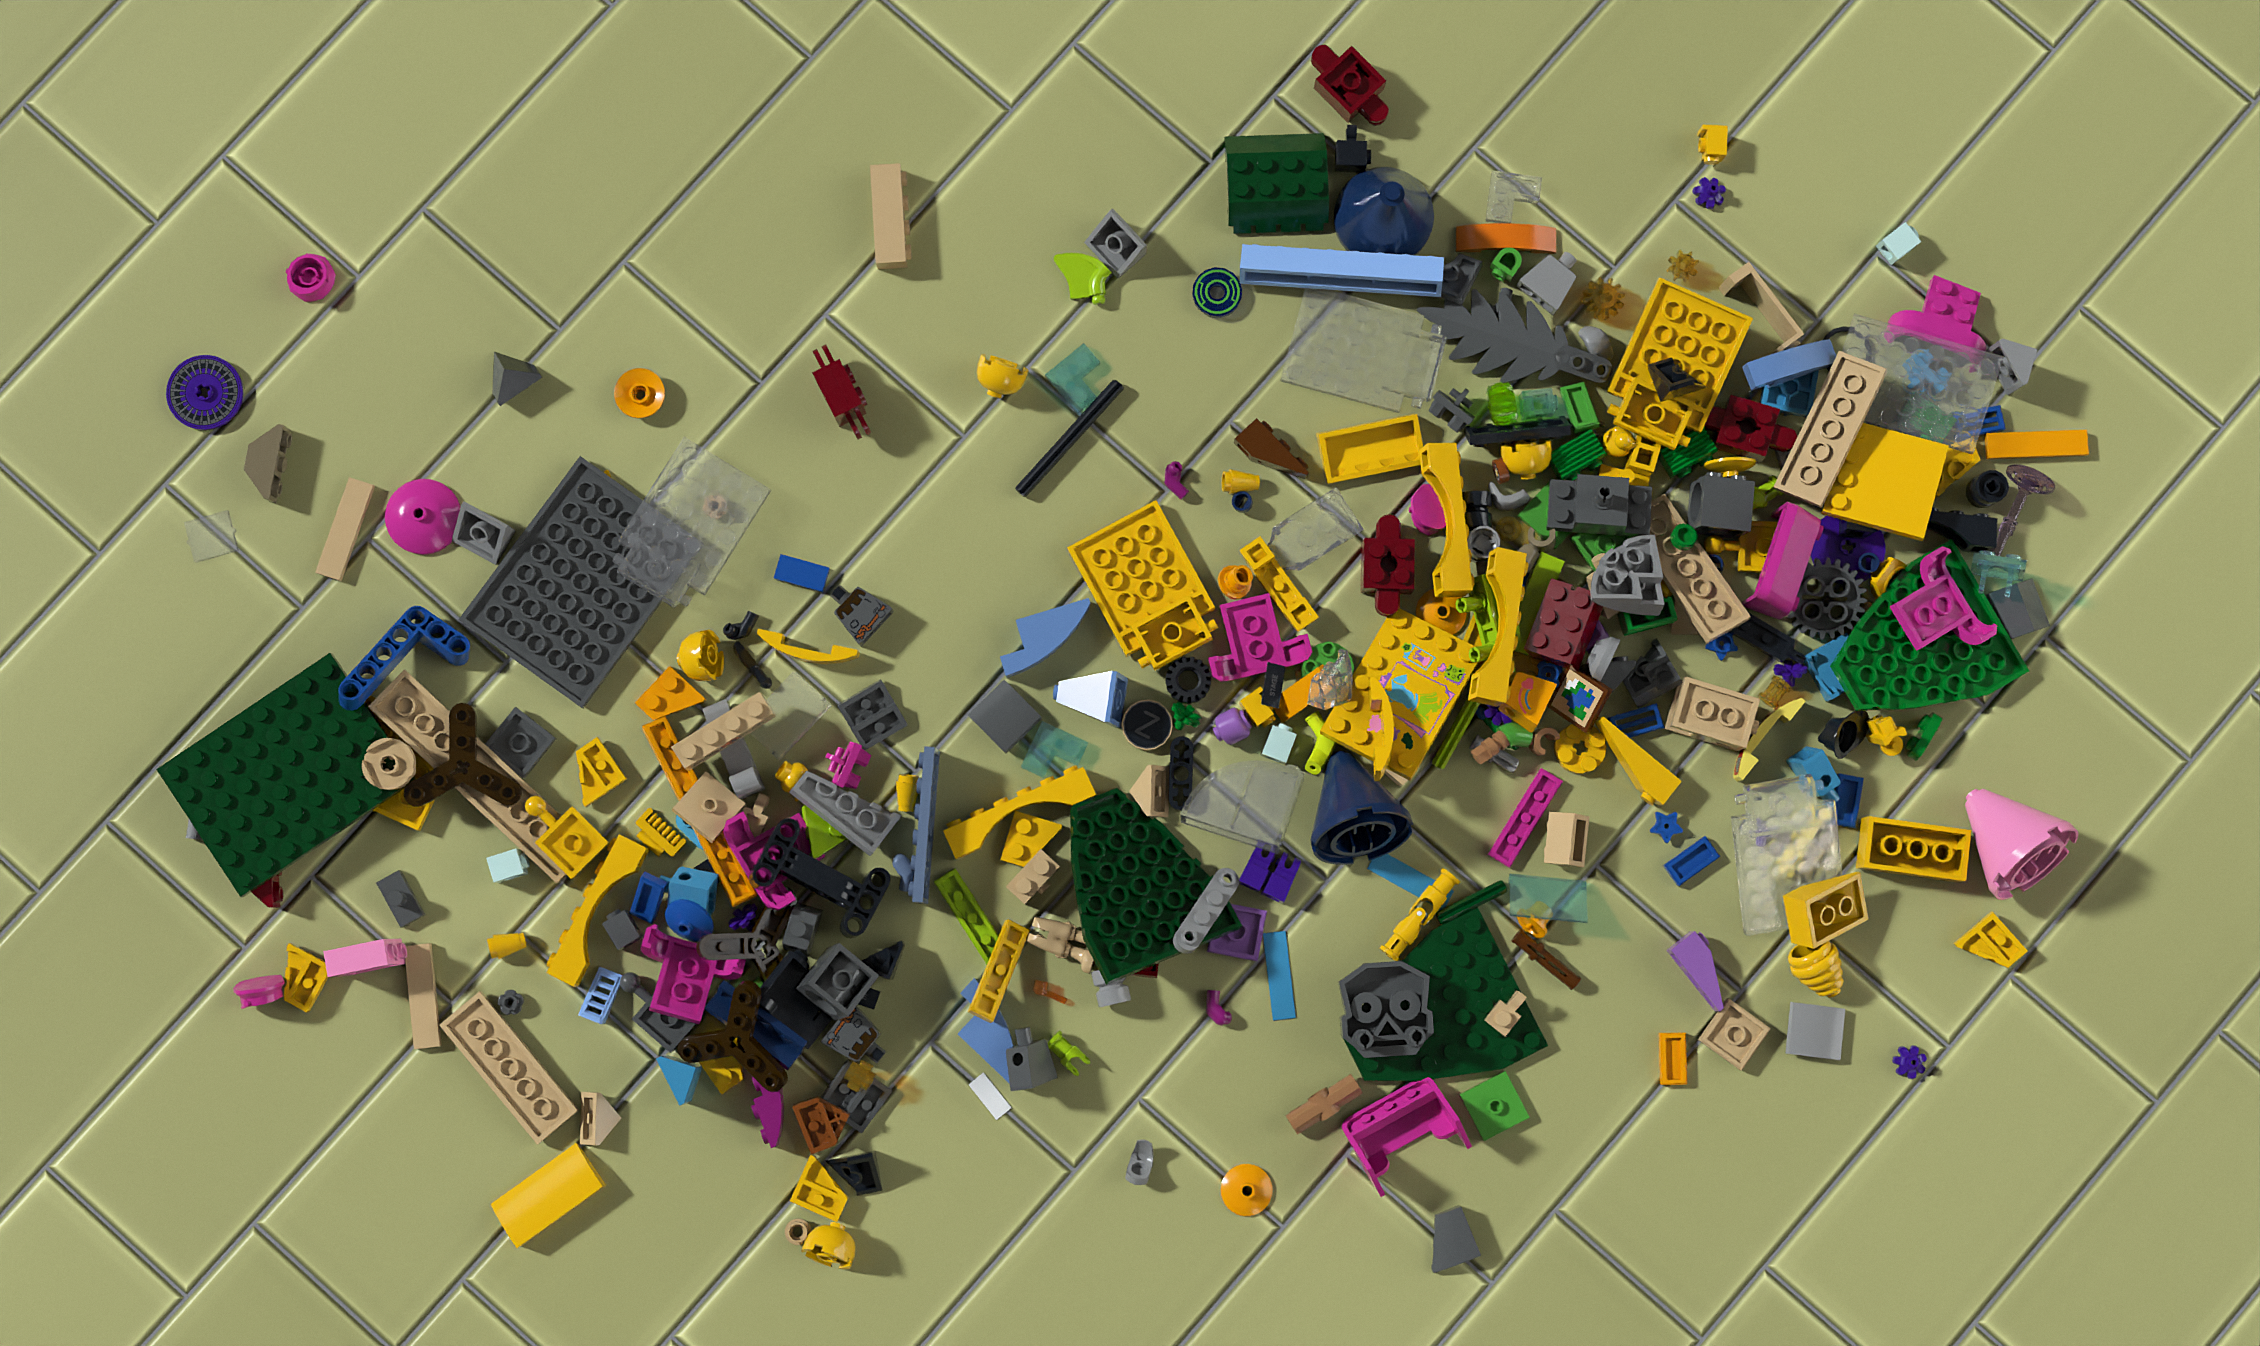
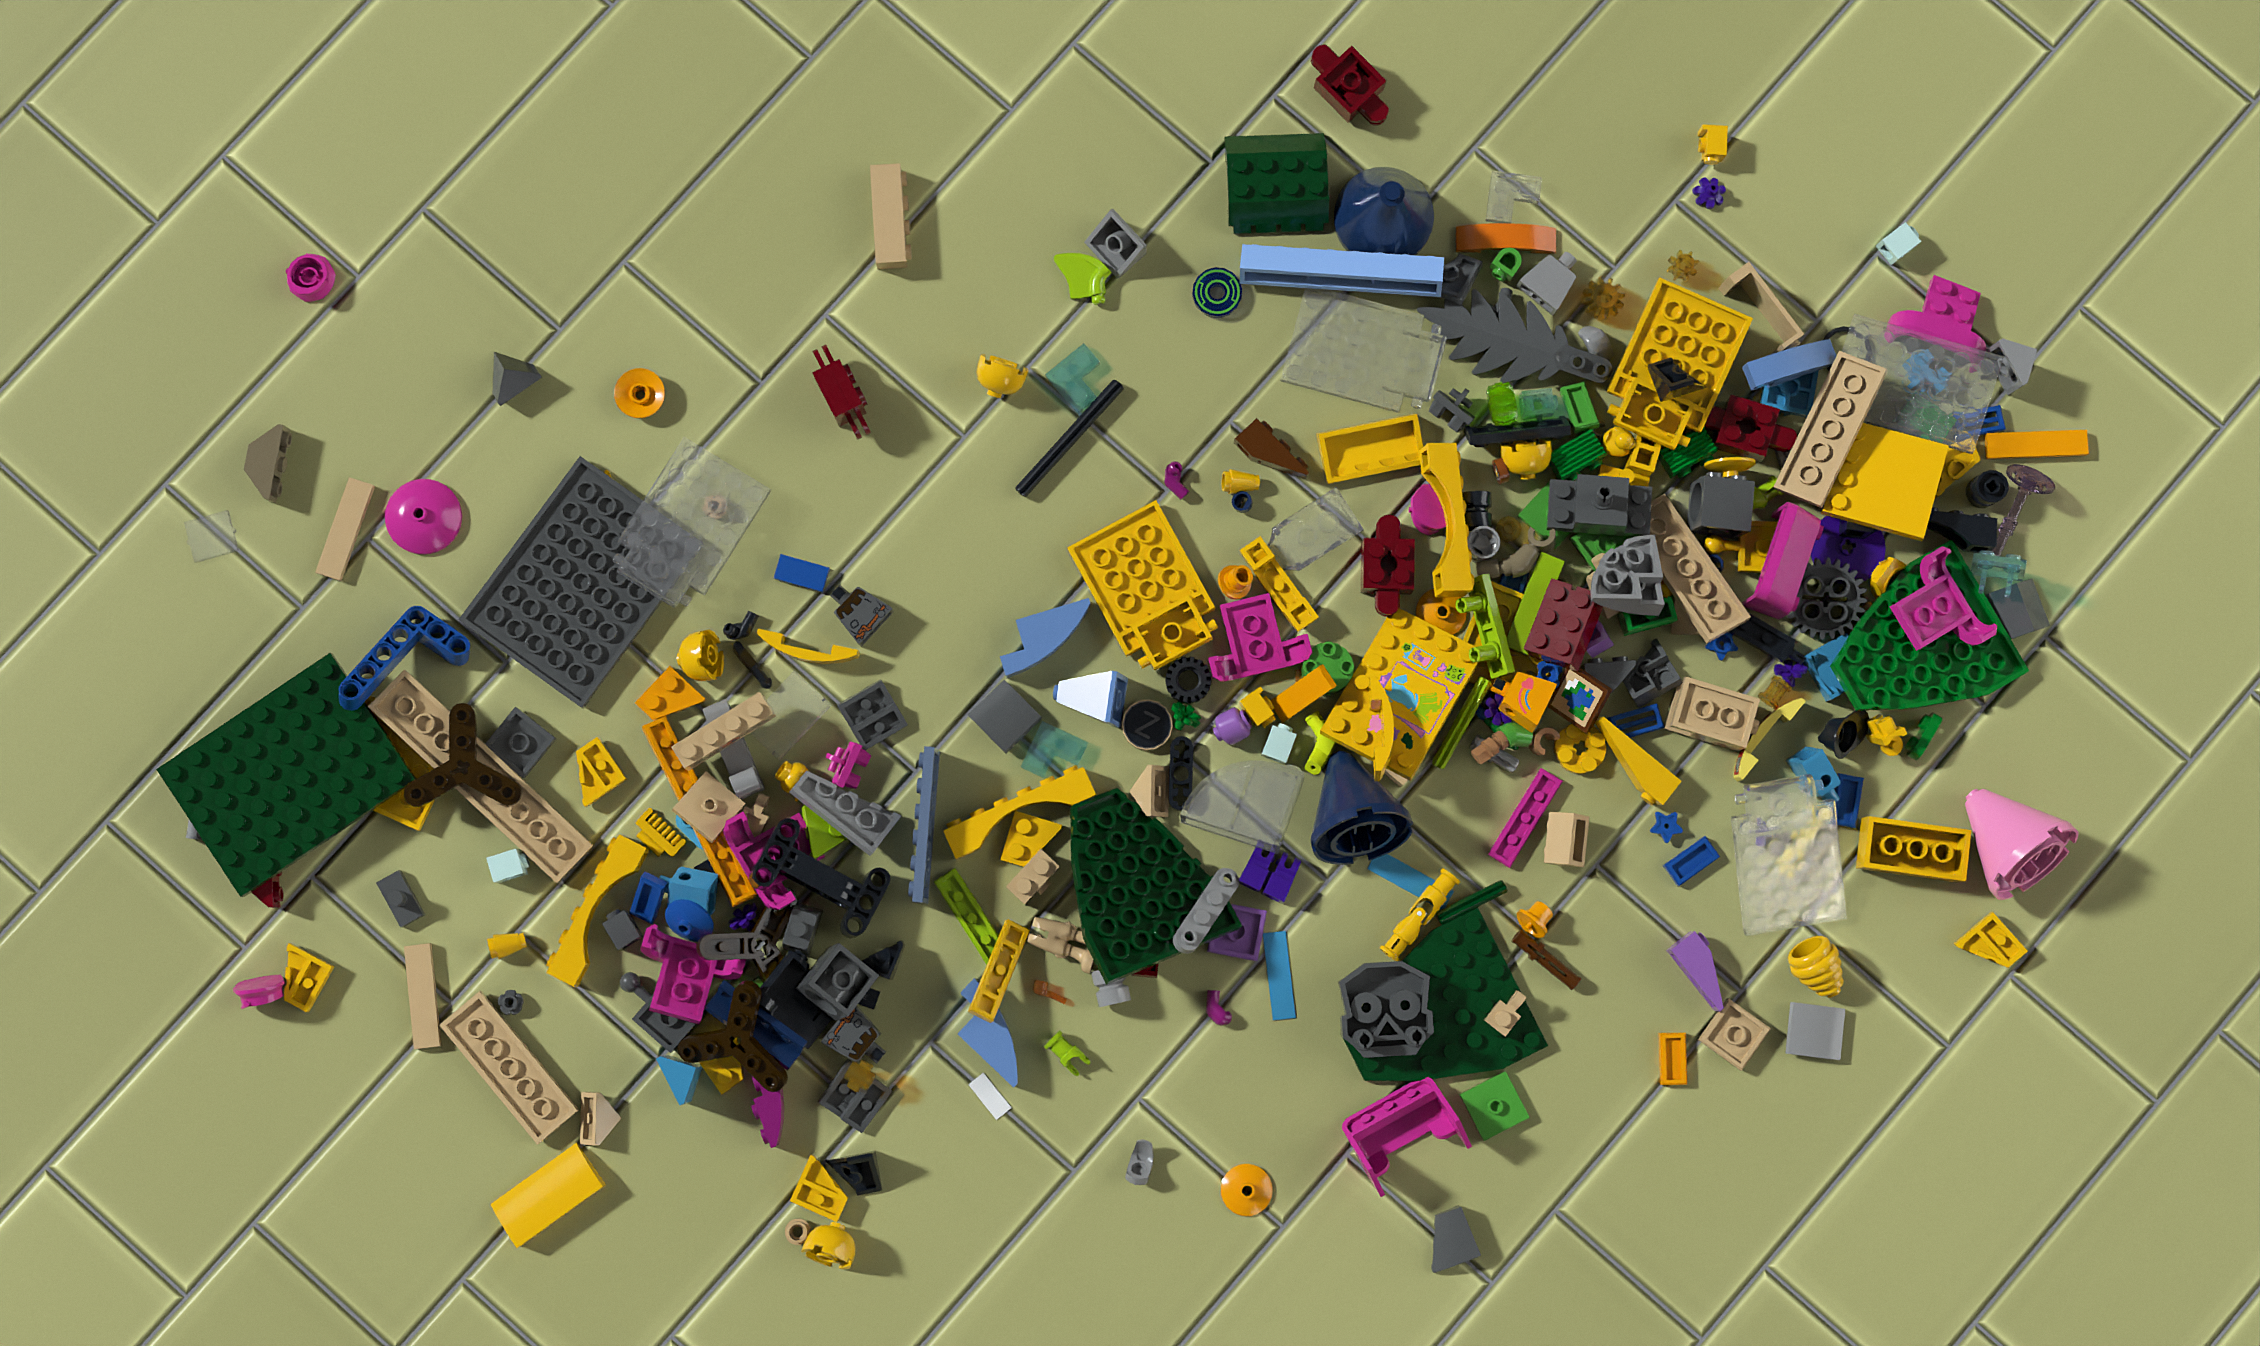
piece [166,355,243,430] -> none
bright pink window [323,939,407,977] -> none
tan plate [362,738,416,790] -> none
light grey slope [452,502,516,565] -> none
yellow plate [525,796,609,879] -> none
light blue slope [578,967,623,1024] -> none
dark orange slope [792,1096,850,1154] -> none
sand blue arm [892,853,914,892] -> none
yellow cone [896,774,919,812] -> none
dark grey torso [1006,1027,1058,1091] -> none
black sticker [1261,662,1286,709] -> none
medium nougat piece [1285,1074,1363,1135] -> none
clear slope [1307,649,1353,710] -> none
black brick [1335,125,1371,172] -> none
yellow arch [1468,547,1528,707] -> none
light grey hair [1488,482,1530,511] -> none
clear light blue piece [1508,874,1588,923] -> none
light grey piece [1586,637,1620,682] -> none
green tile [1670,524,1698,550] -> none
yellow slope [1783,872,1868,949] -> none
dark blue hinge [1858,553,1879,574] -> none
dark purple plant [1892,1045,1927,1079] -> none

